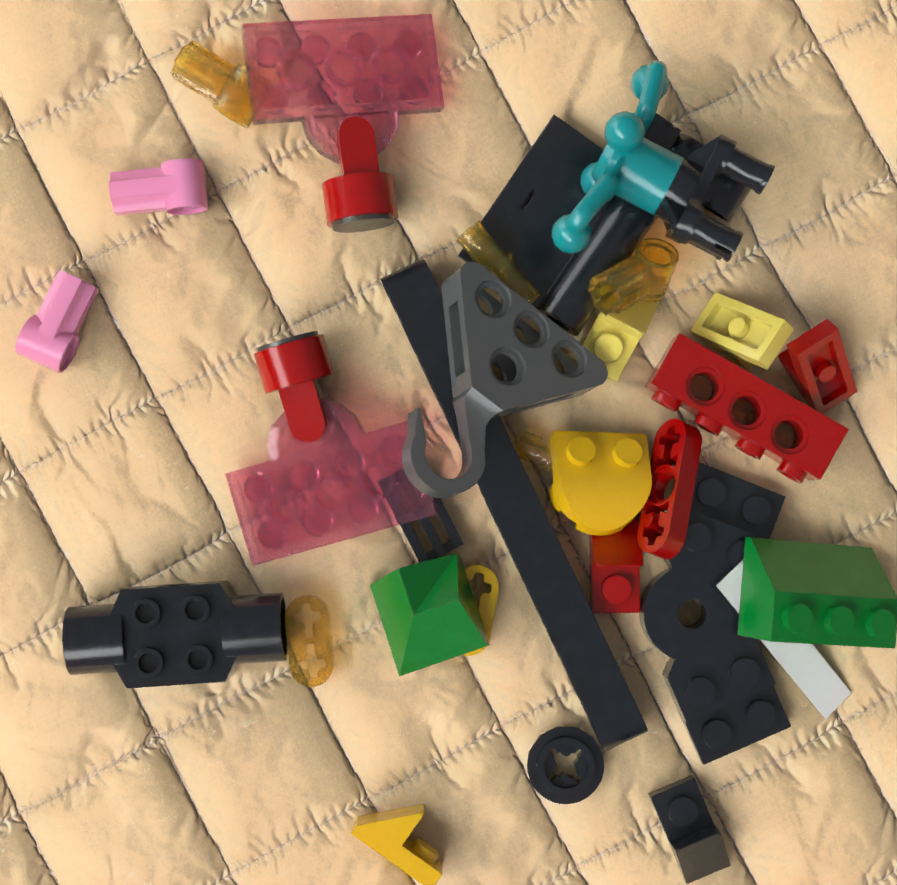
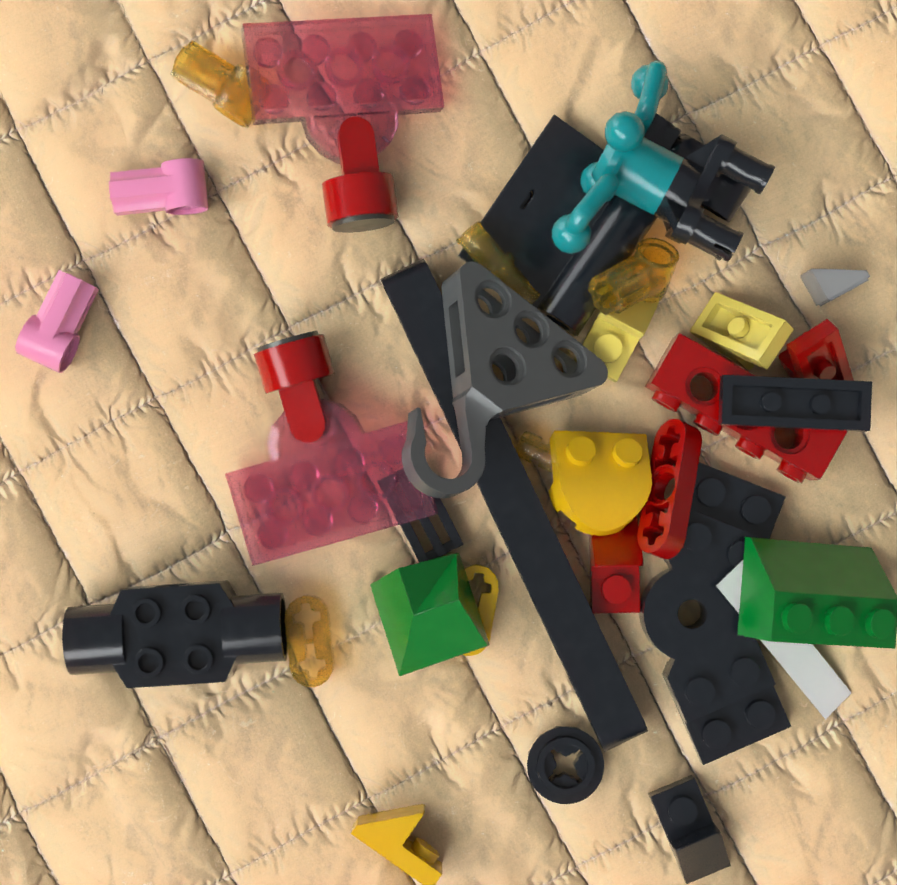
none -> black plate [718,375,872,432]
none -> light grey slope [801,269,870,307]

